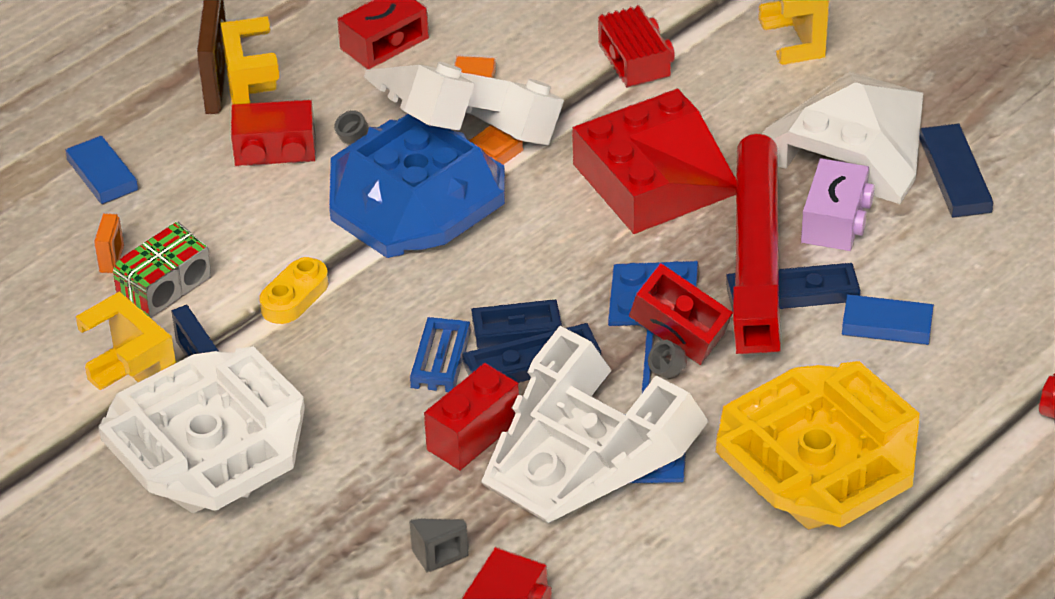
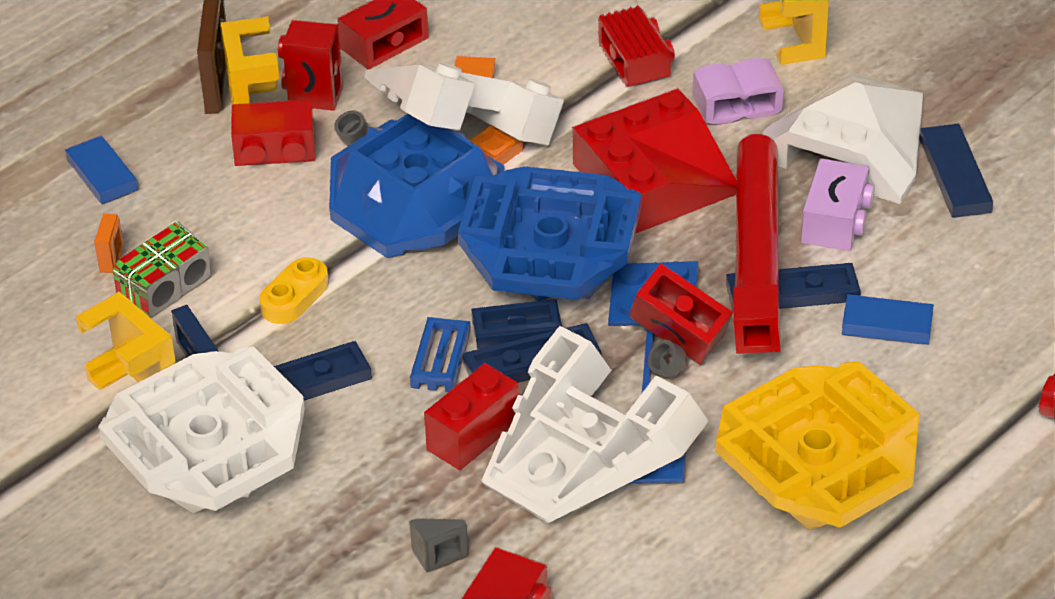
none -> dark blue tile [274,341,372,401]
none -> red brick [278,20,344,111]
none -> blue piece [458,166,642,301]
none -> lavender brick [692,58,784,125]

